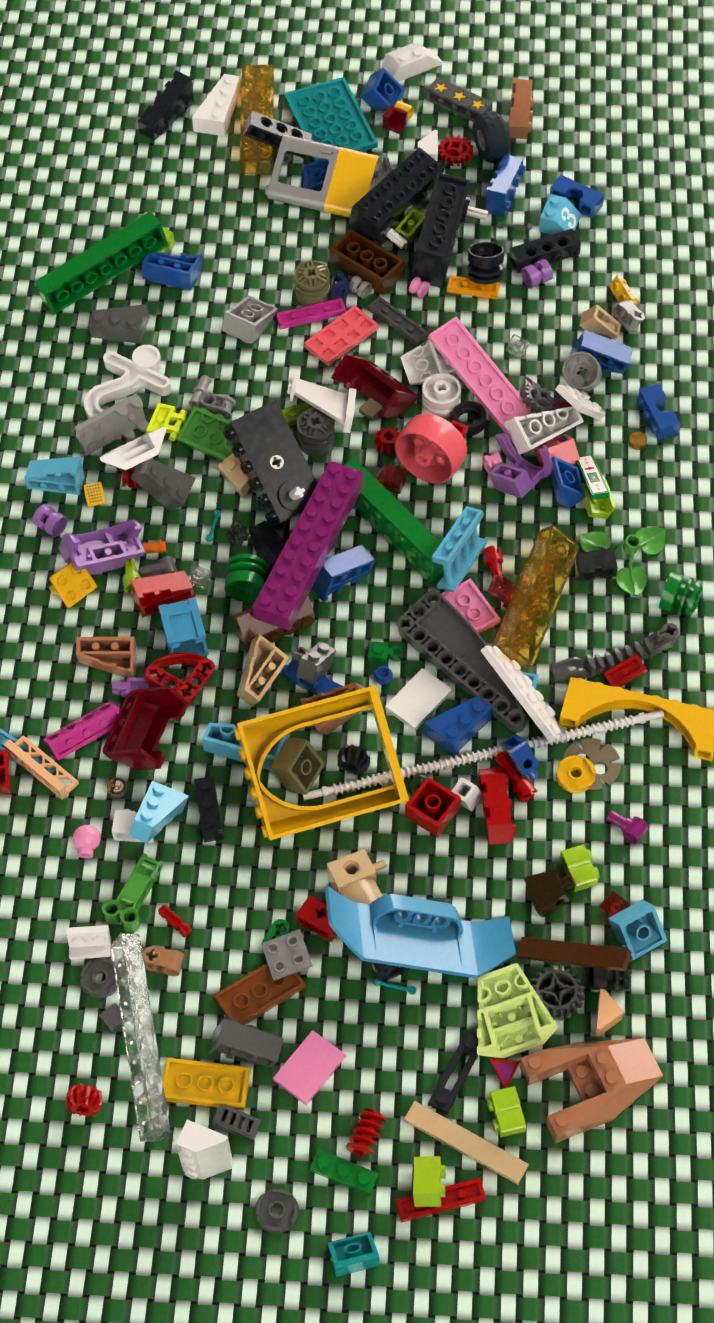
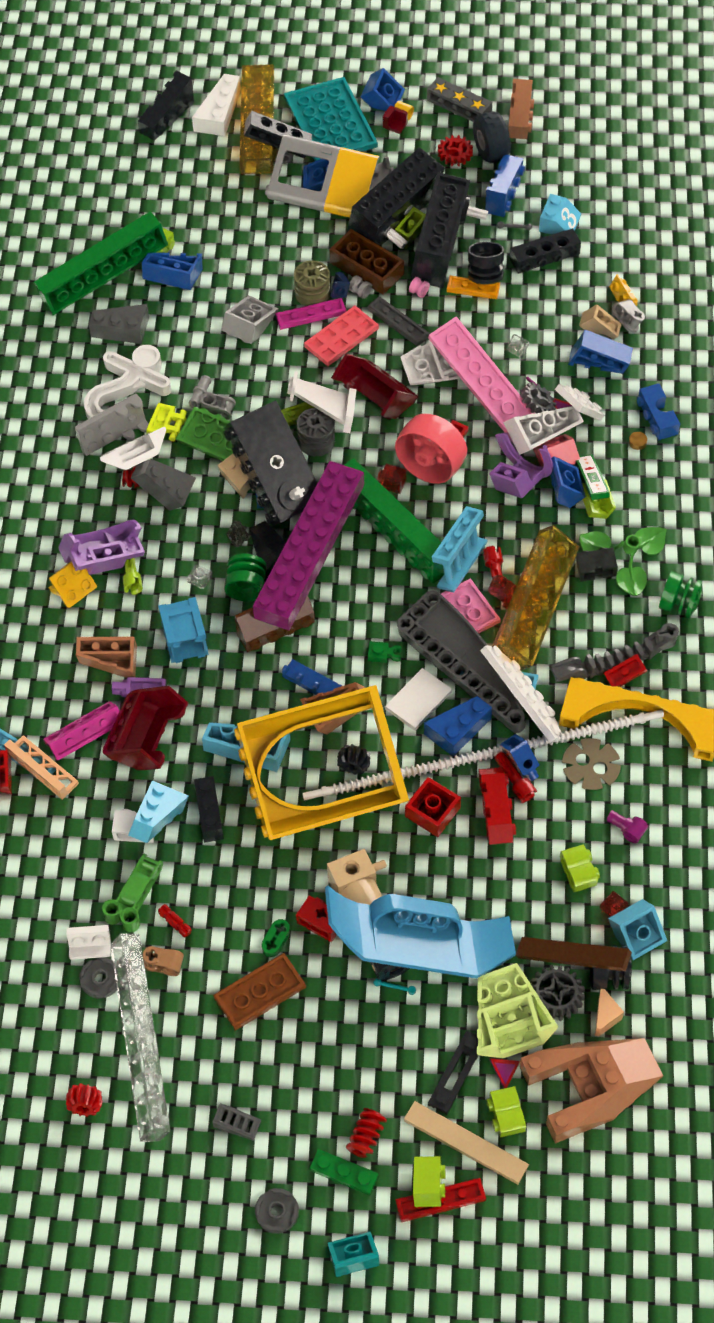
medium azure wedge [25,456,85,495] -> none
medium lavender wheel [32,504,68,537] -> none
bright pink piece [73,825,101,858] -> none
yellow slope [84,482,106,507] -> none
dark grey tile [99,1003,129,1033] -> none
tile [107,777,127,798] -> none
wedge [130,571,194,618] -> none
dark grey piece [139,556,178,578] -> none
orange pin [143,540,167,554] -> none
red beam [144,652,215,704] -> none
yellow tile [160,1058,251,1110] -> none
white slope [176,1120,234,1180] -> none
teal hinge [206,510,221,542] -> none
dark grey wedge [207,1018,284,1068] -> none
tan wedge [237,634,290,707] -> none
light grey hinge [261,929,313,981] -> none
olive brick [270,737,325,795] -> none
bright pink tile [273,1030,346,1106] -> none
dark grey brick [292,642,336,684] -> none
blue wedge [311,545,375,602] -> none
dark tan tile [359,398,382,421] -> none
red gear [374,426,400,457] -> none
blue plate [374,666,393,685] -> none
white wedge [381,43,443,82] -> none
dark green arm [409,773,427,798] -> none
white slope [415,130,438,162] -> none
white wheel [422,373,461,419] -> none
black tyre [452,401,486,436] -> none
white brick [452,777,482,812] -> none
bright pink wheel [482,452,502,473] -> none
medium lavender wheel [521,259,553,289] -> none
dark brown torso [524,870,576,918] -> none
blue arch [550,175,604,219] -> none
yellow tile [556,755,596,793] -> none
light grey wheel [562,352,602,392] -> none

